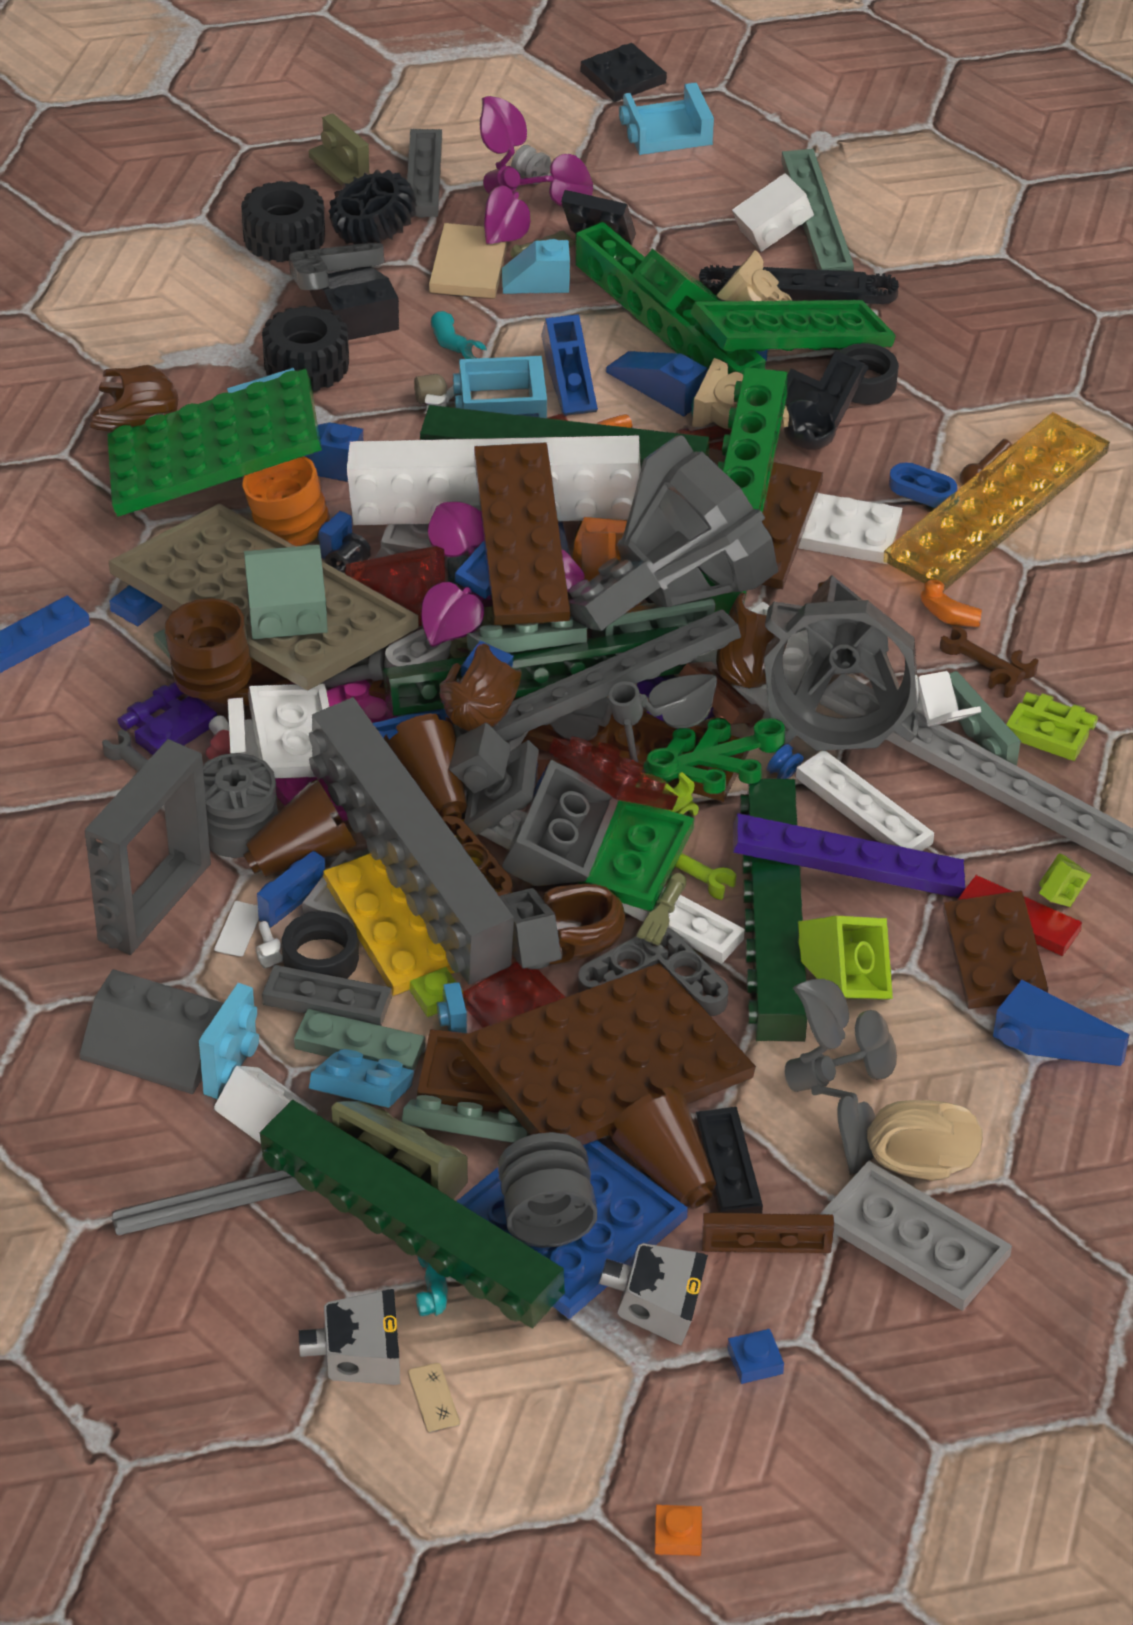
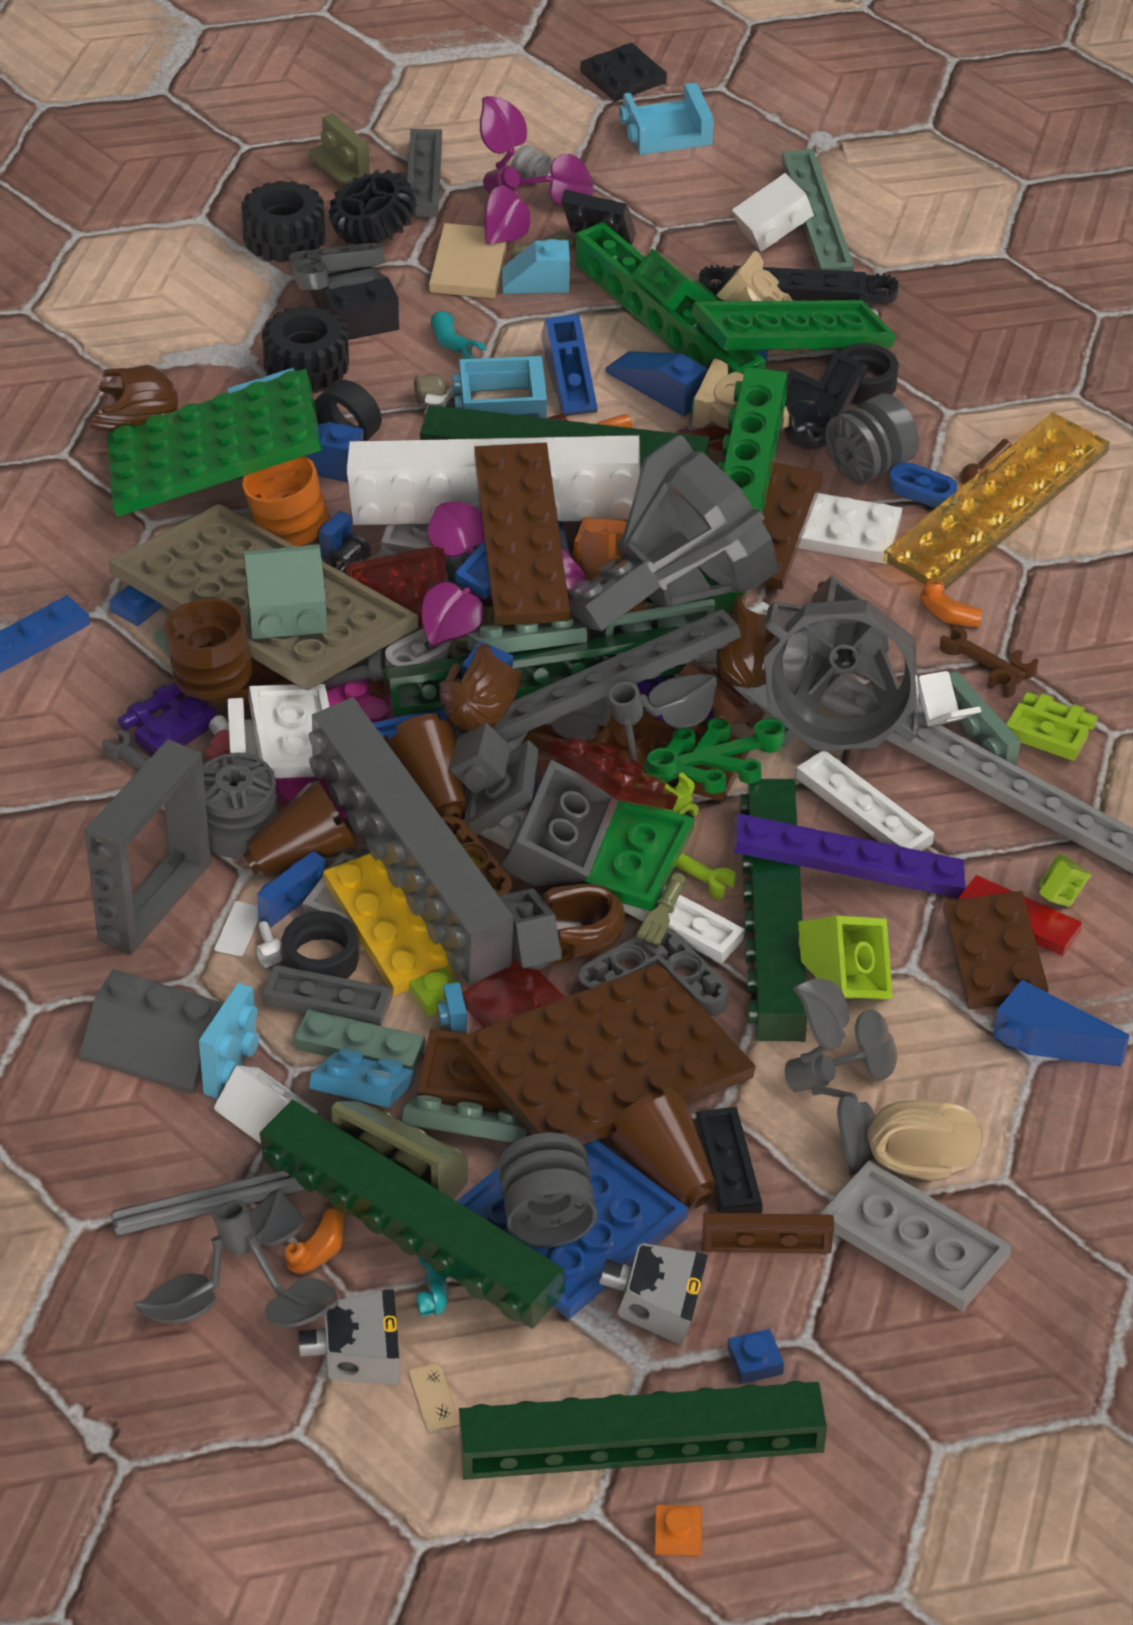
blue bush [766,744,804,779] -> none
none -> dark grey plant [134,1189,338,1328]
none -> orange arm [284,1208,345,1274]
none -> black tyre [314,379,382,441]
none -> dark green brick [459,1381,827,1480]
none -> dark grey wheel [825,393,919,485]

